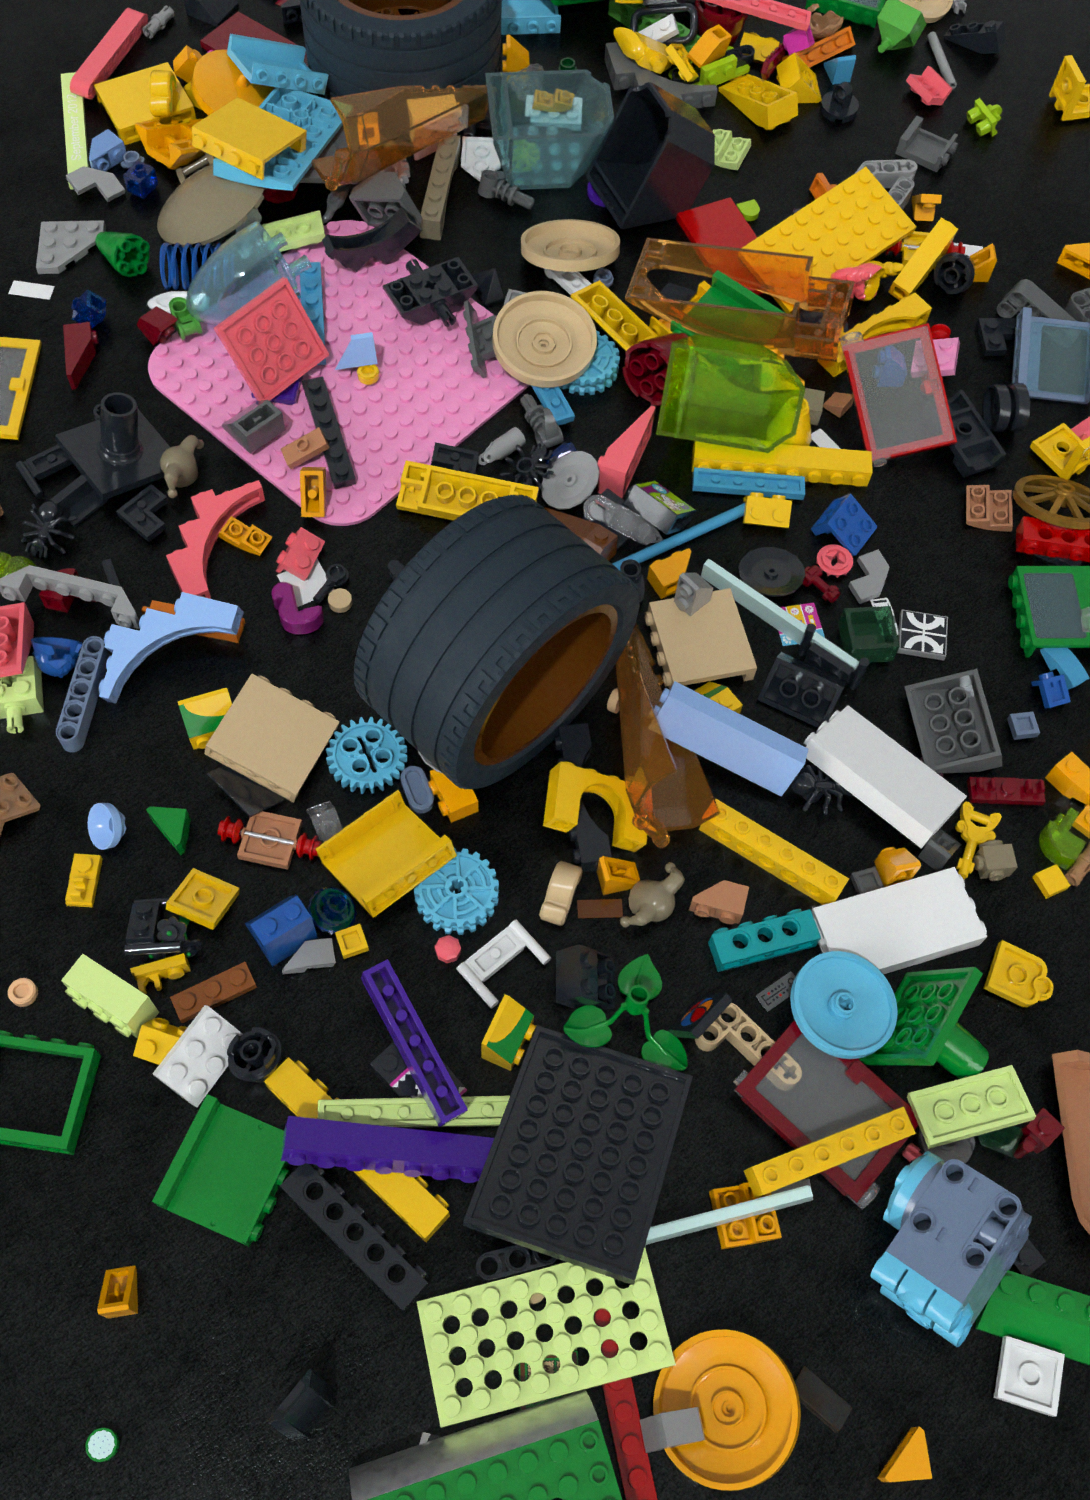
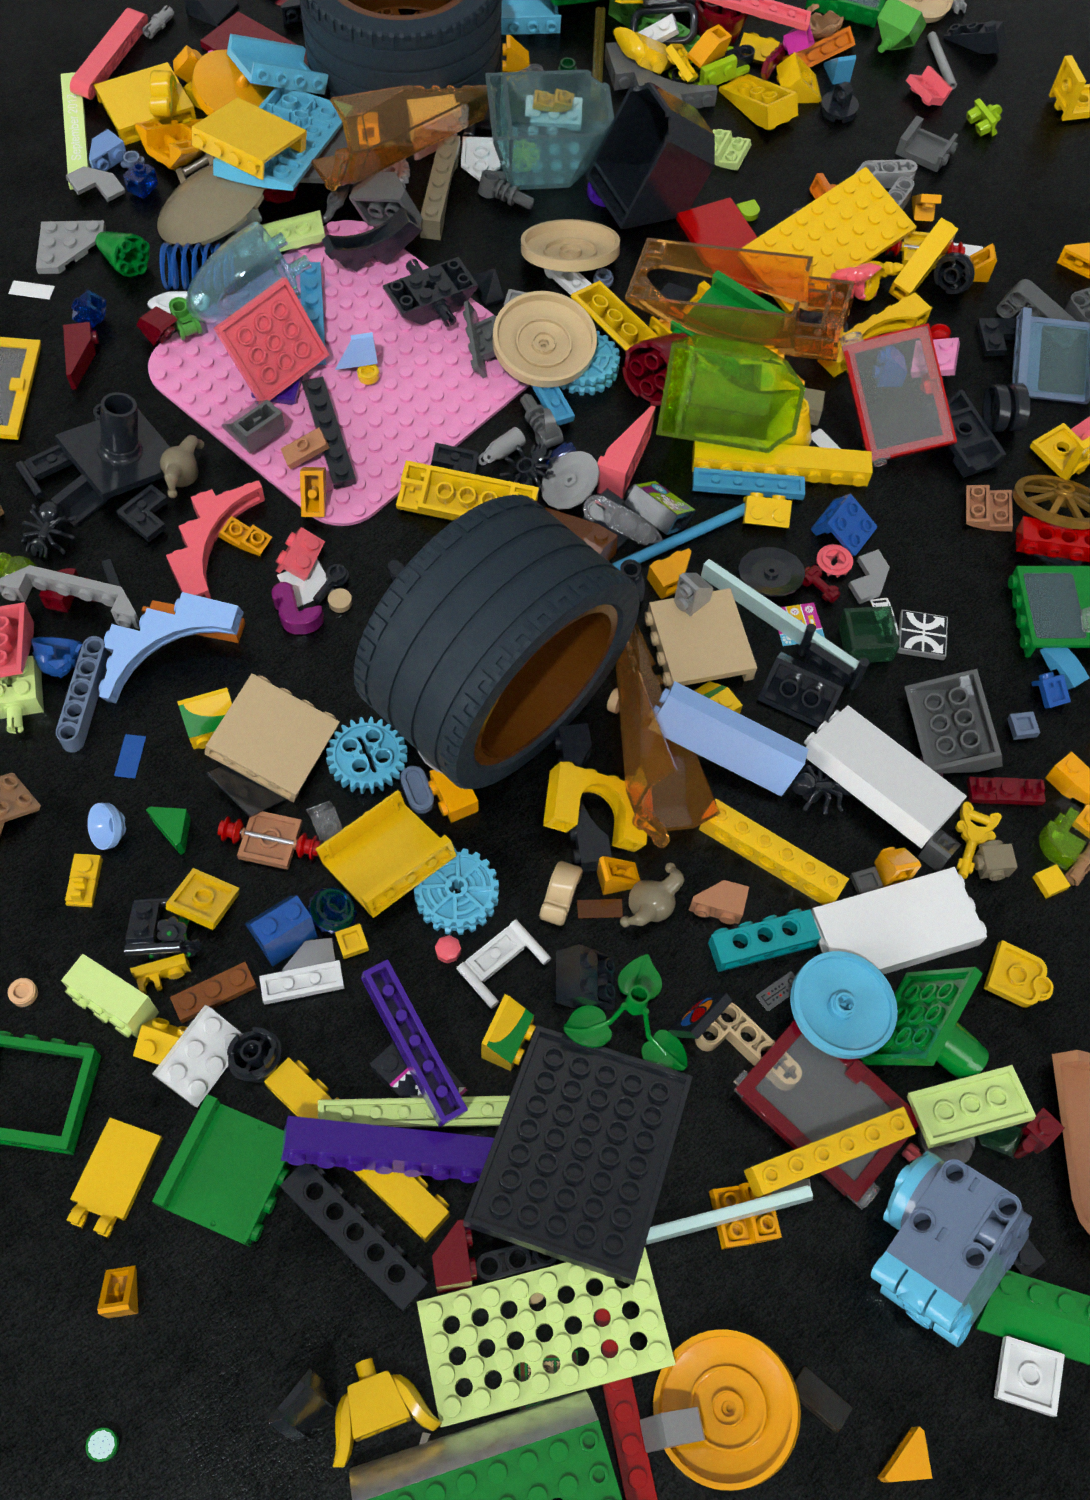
nougat slope [823,392,854,418] -> none
none -> yellow tile [67,1118,163,1238]
none -> blue sticker [114,734,146,779]
none -> white plate [259,960,344,1005]
none -> yellow torso [333,1358,442,1467]
none -> dark red slope [432,1219,477,1294]
none -> clear yellow axle [591,7,606,102]

